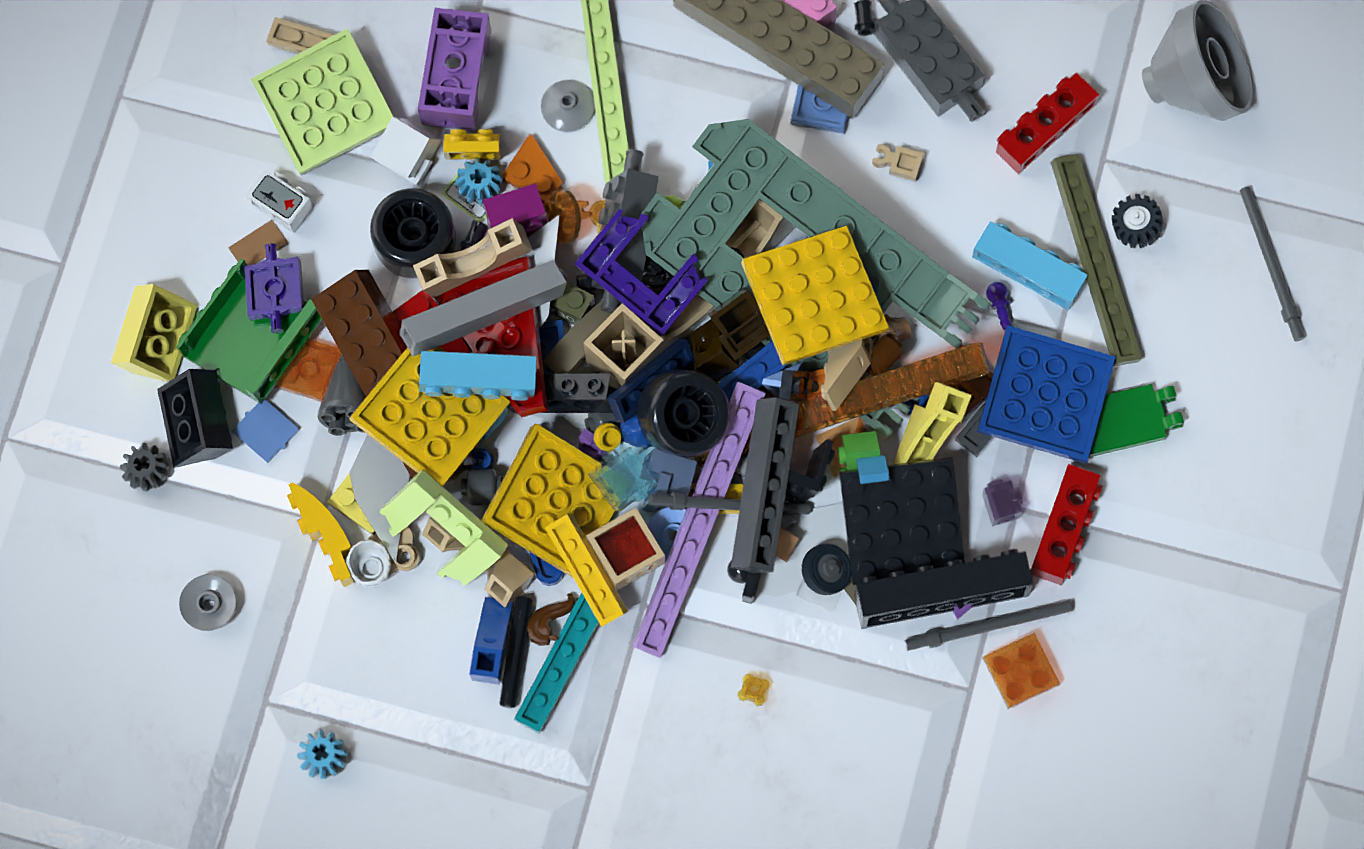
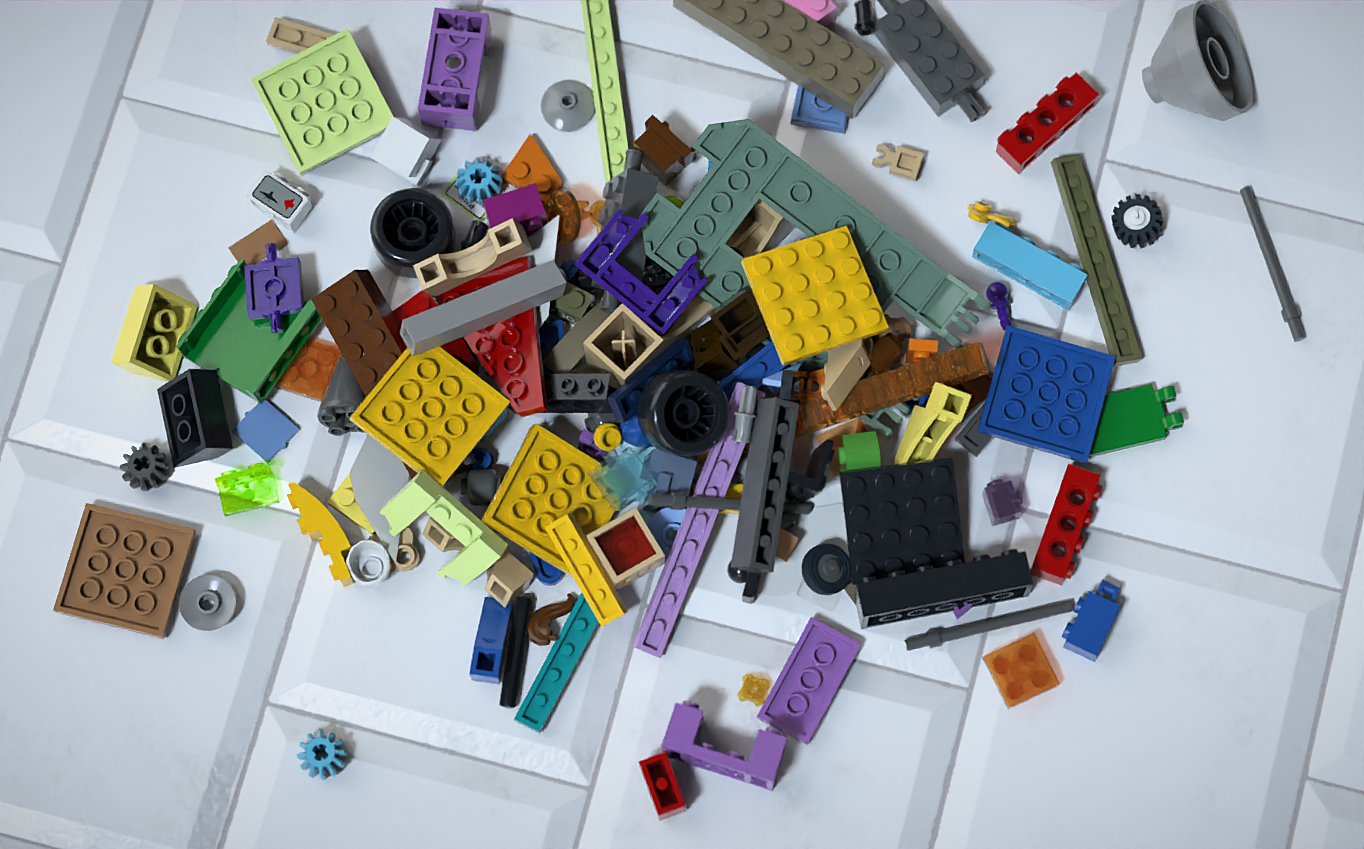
medium azure brick [419,351,536,401] -> none
yellow plate [443,129,500,160] -> none
dark azure tile [856,455,889,484] -> none
none -> medium nougat plate [53,503,196,639]
none -> clear neon green bracket [214,463,280,516]
none -> blue plate [560,258,581,284]
none -> reddish brown plate [634,115,697,186]
none -> red brick [638,752,686,821]
none -> medium lavender plate [661,701,787,791]
none -> light grey axle [732,385,757,443]
none -> medium lavender plate [757,617,861,746]
none -> orange plate [905,339,938,369]
none -> yellow plate [967,201,1017,227]
none -> blue brick [1061,579,1121,662]

